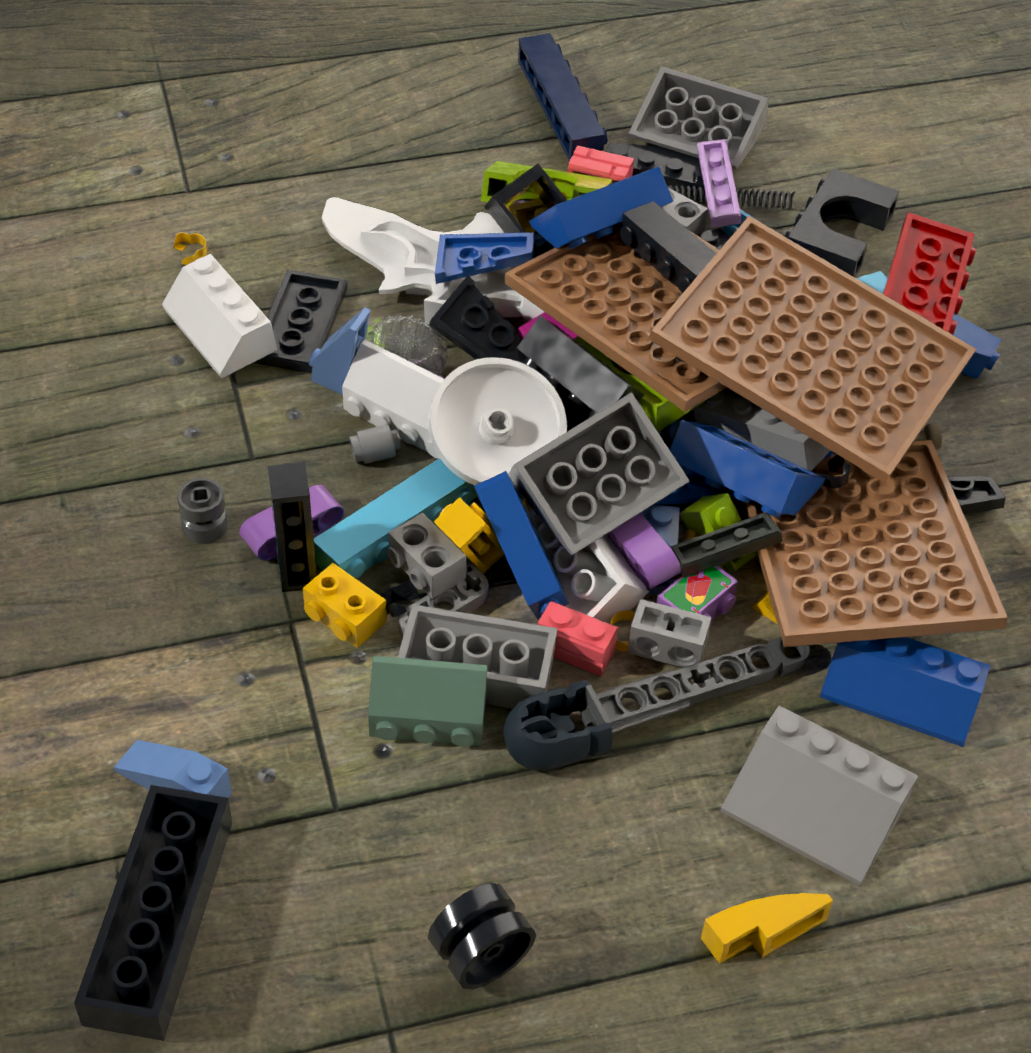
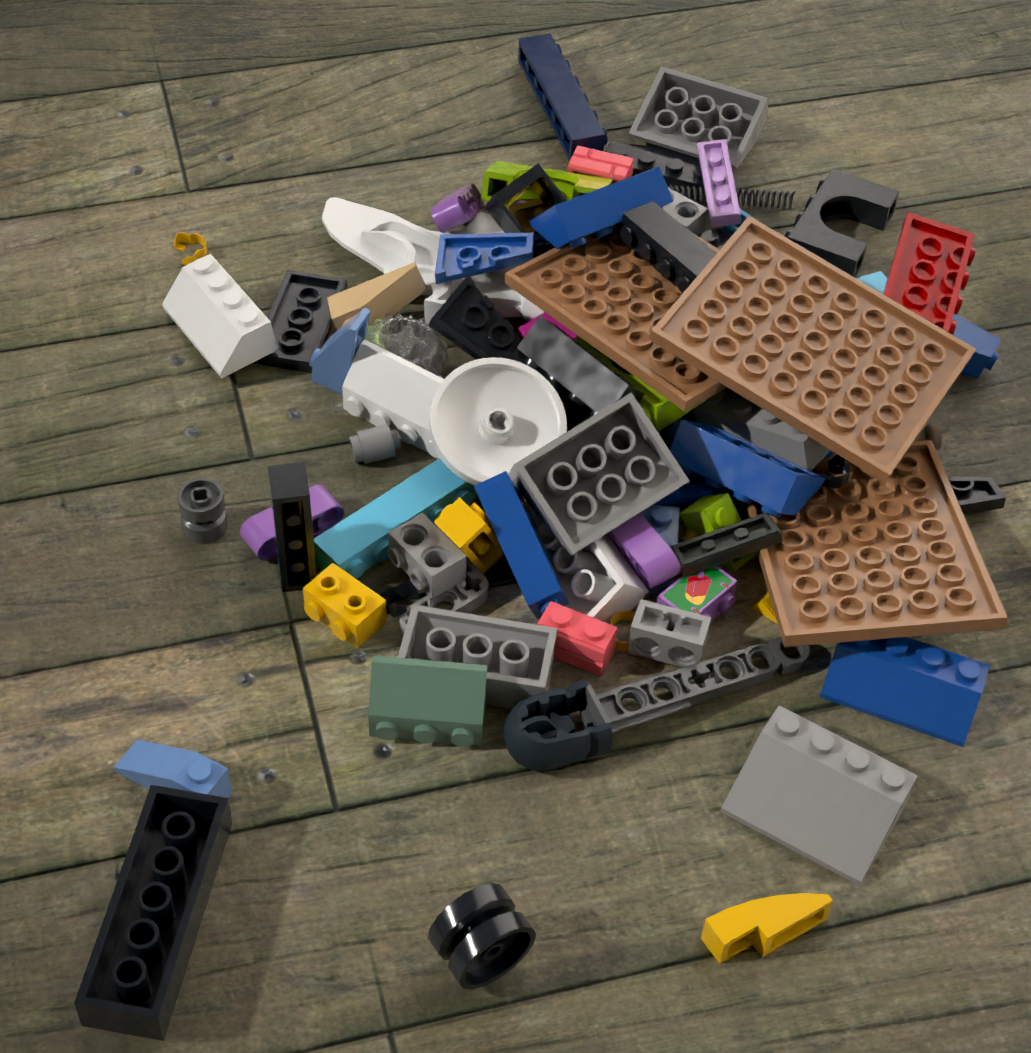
none -> tan slope [327,262,427,333]
none -> medium lavender beam [431,183,484,233]

